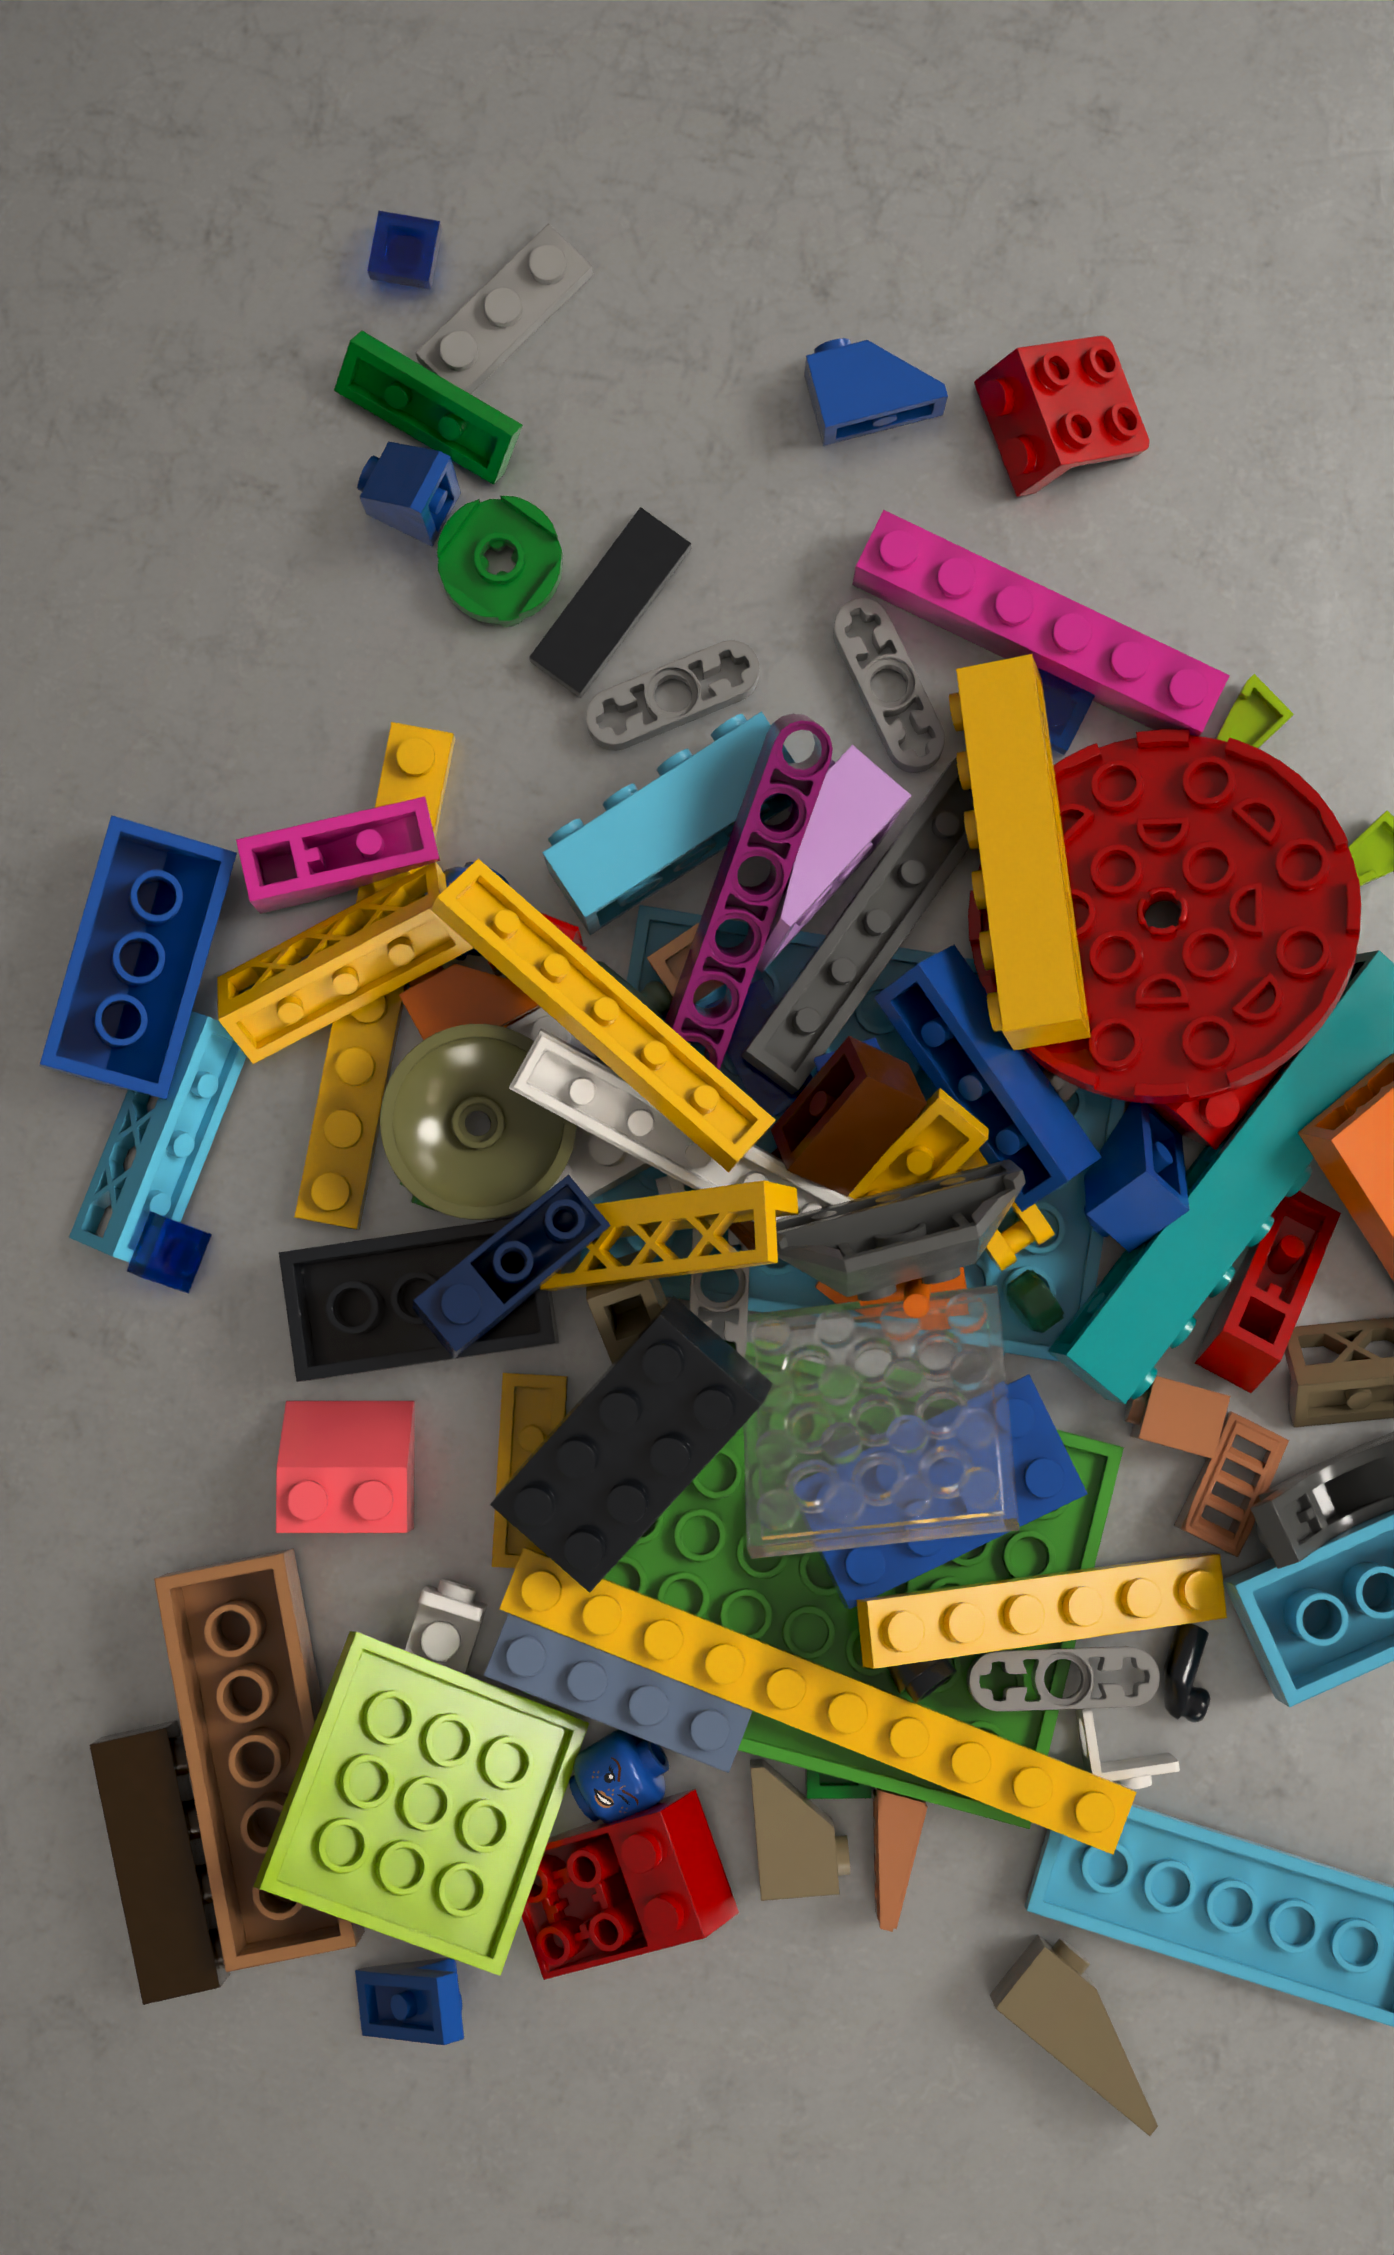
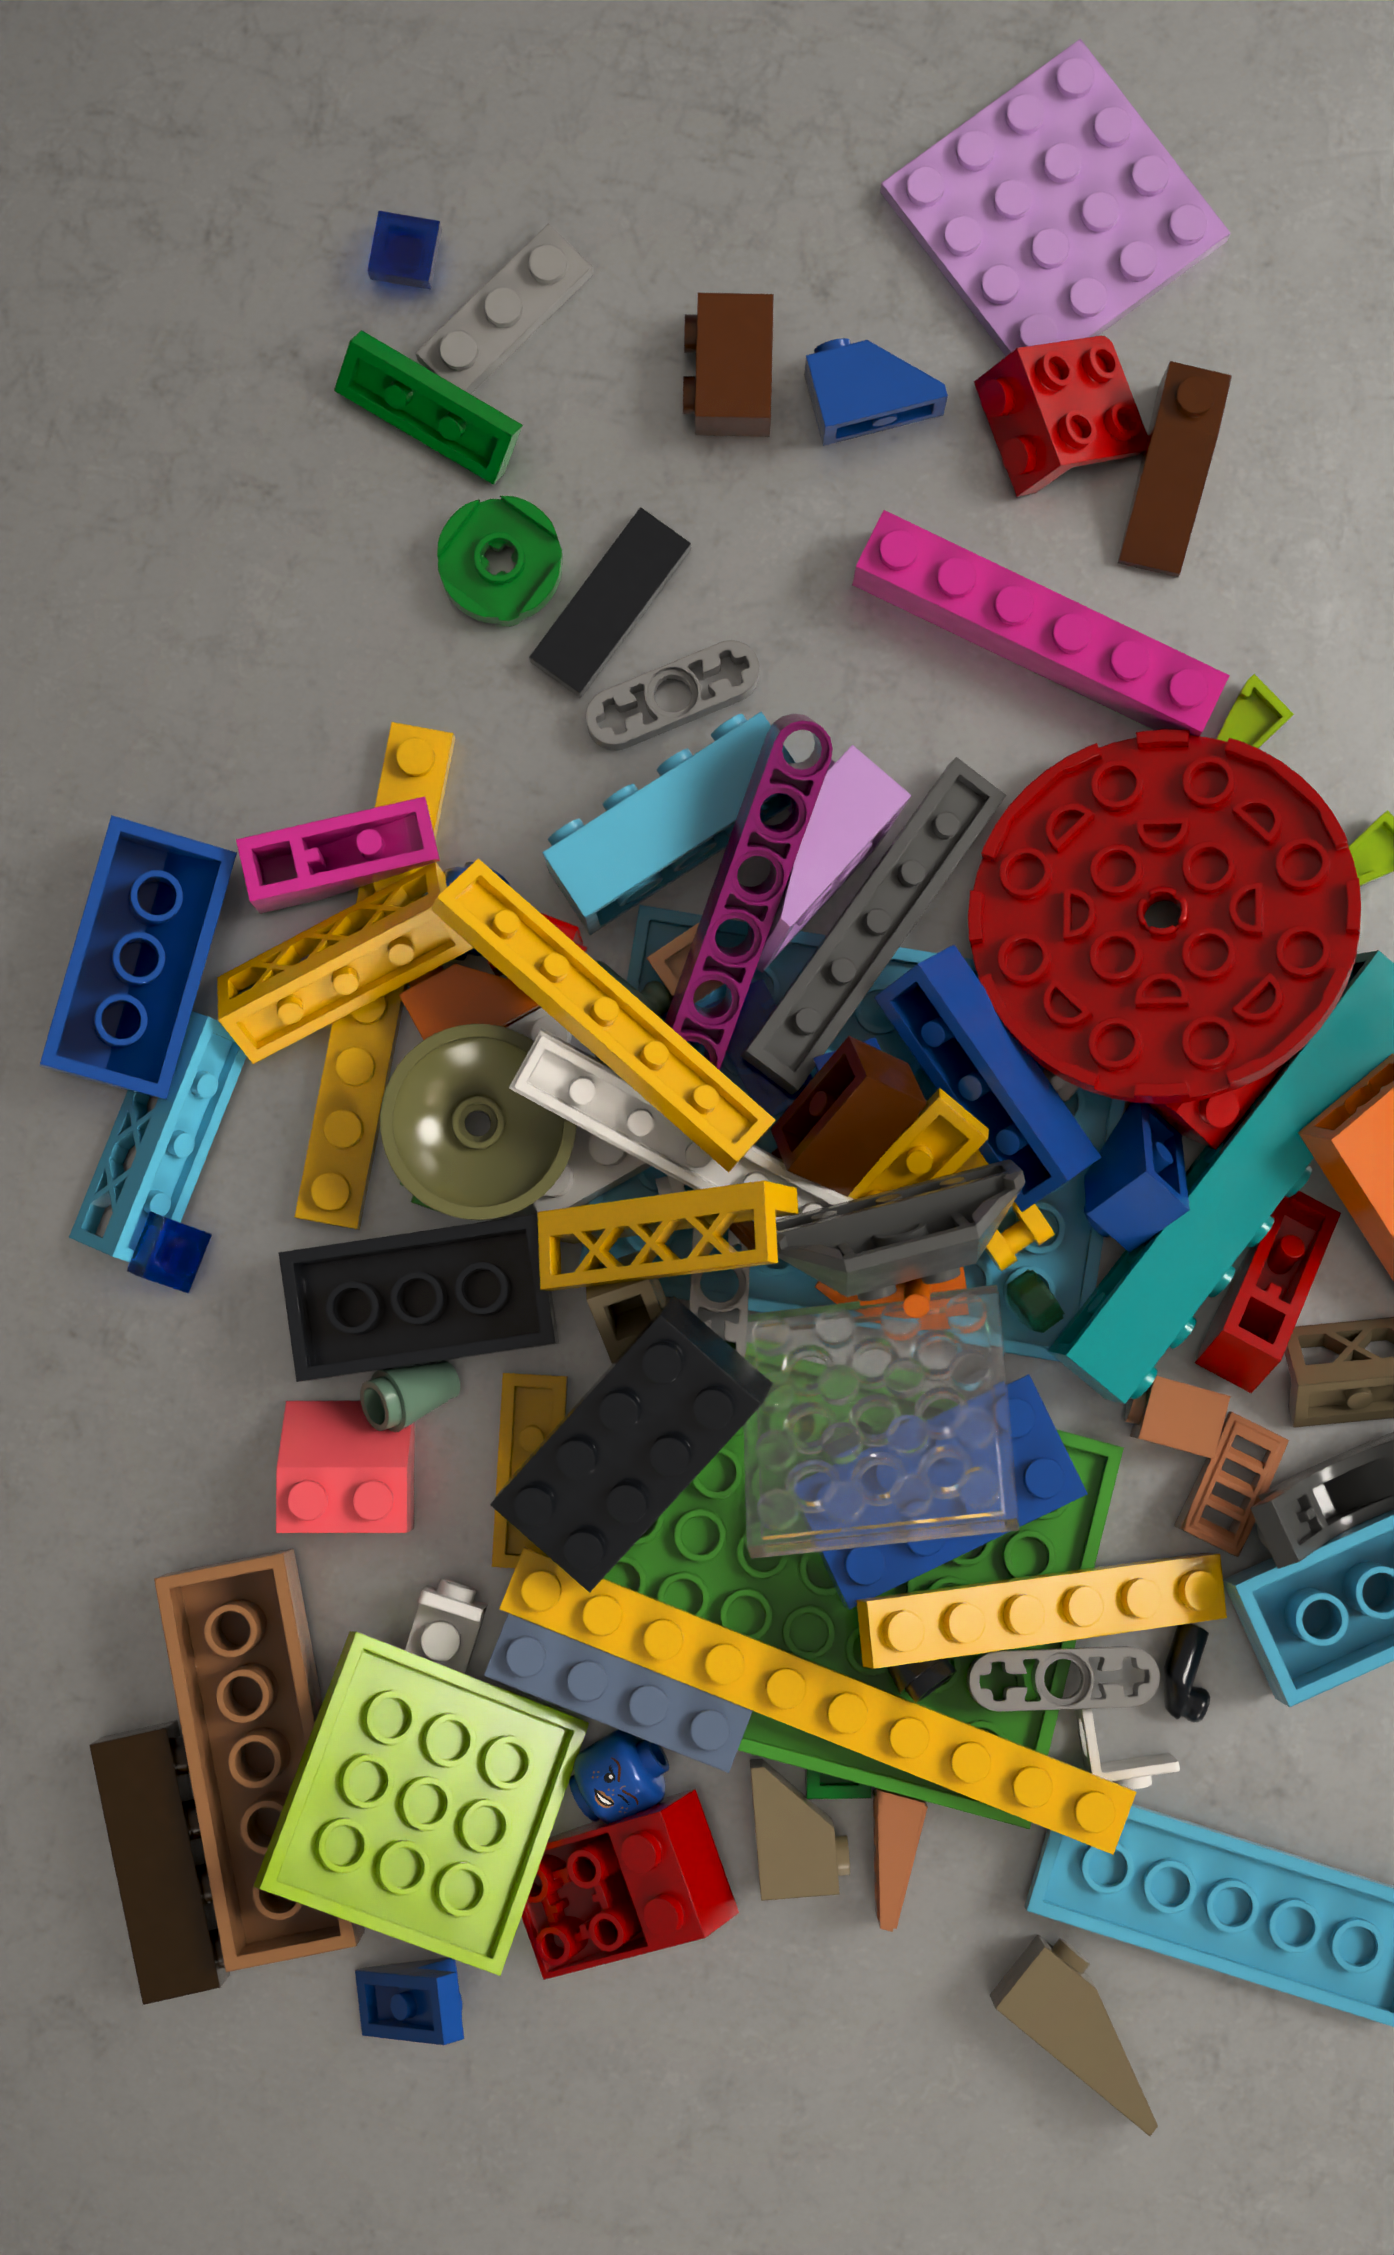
blue slope [357,441,461,547] -> none
dark blue slope [412,1174,611,1359] -> none
light grey beam [833,598,945,773] -> none
yellow brick [949,654,1091,1051] -> none
clear blue plate [1038,668,1095,755] -> none
none -> sand green cone [360,1361,460,1432]
none -> reddish brown brick [683,293,774,437]
none -> lavender plate [880,39,1231,356]
none -> reddish brown slope [1118,361,1232,577]

